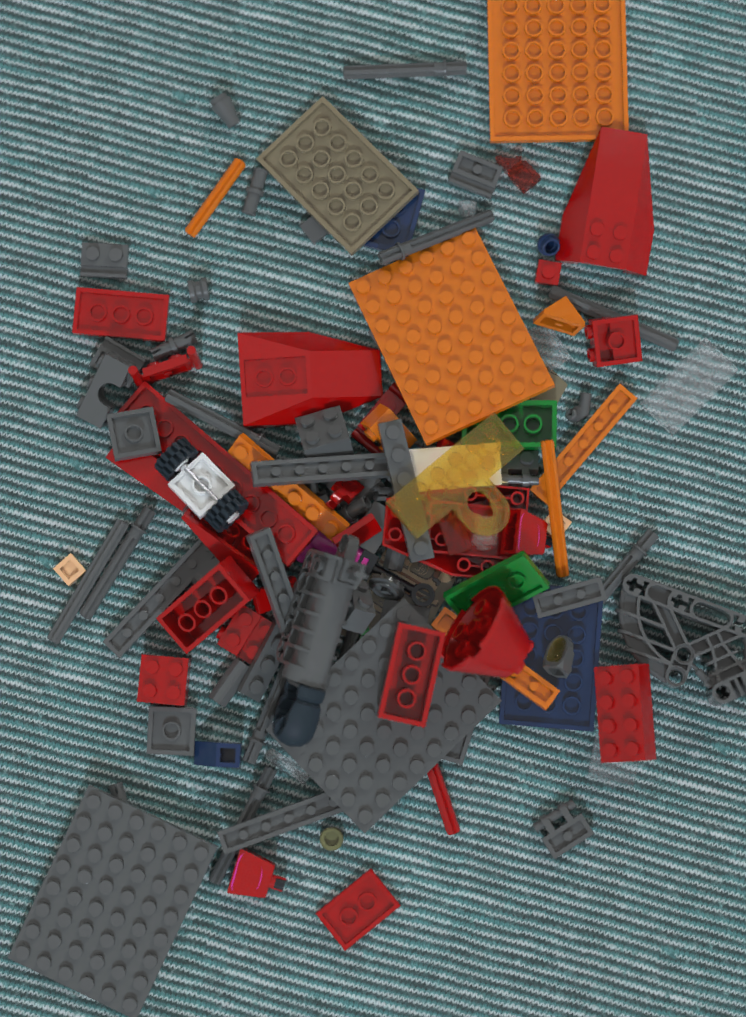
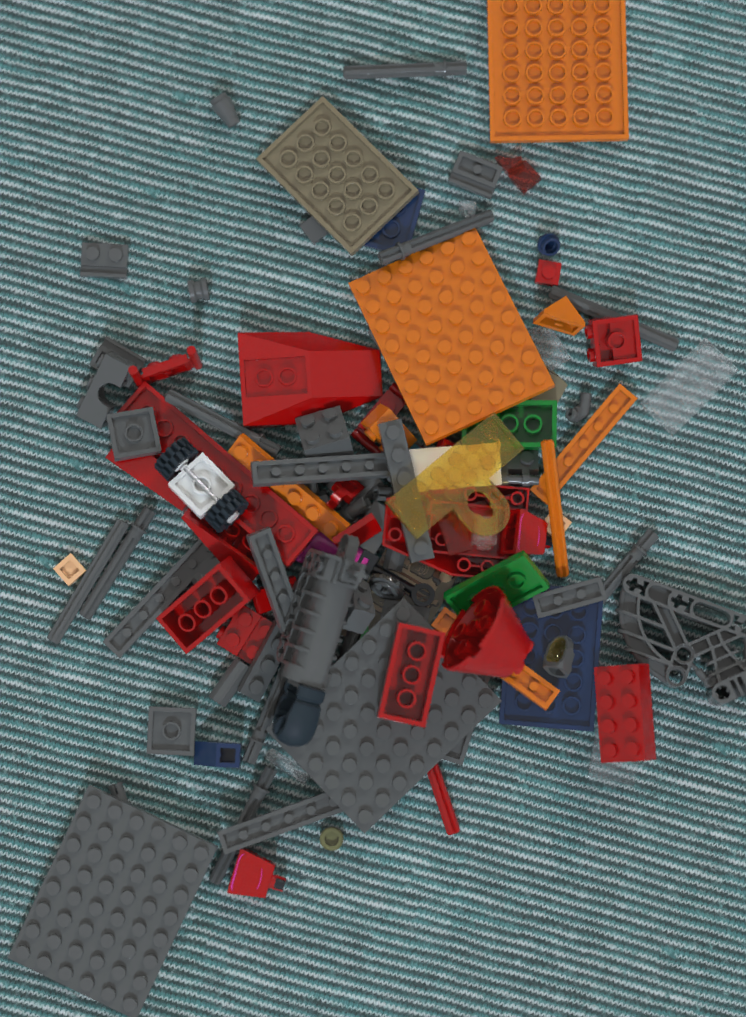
red plate [72,287,170,342] -> none
red brick [137,654,191,706] -> none
dark grey pin [150,329,198,361] -> none
orange axle [185,158,246,237] -> none
dark grey pin [241,168,269,216] -> none
red tile [315,868,401,951] -> none
dark grey plate [532,799,594,859] -> none
red wedge [555,127,654,276] -> none

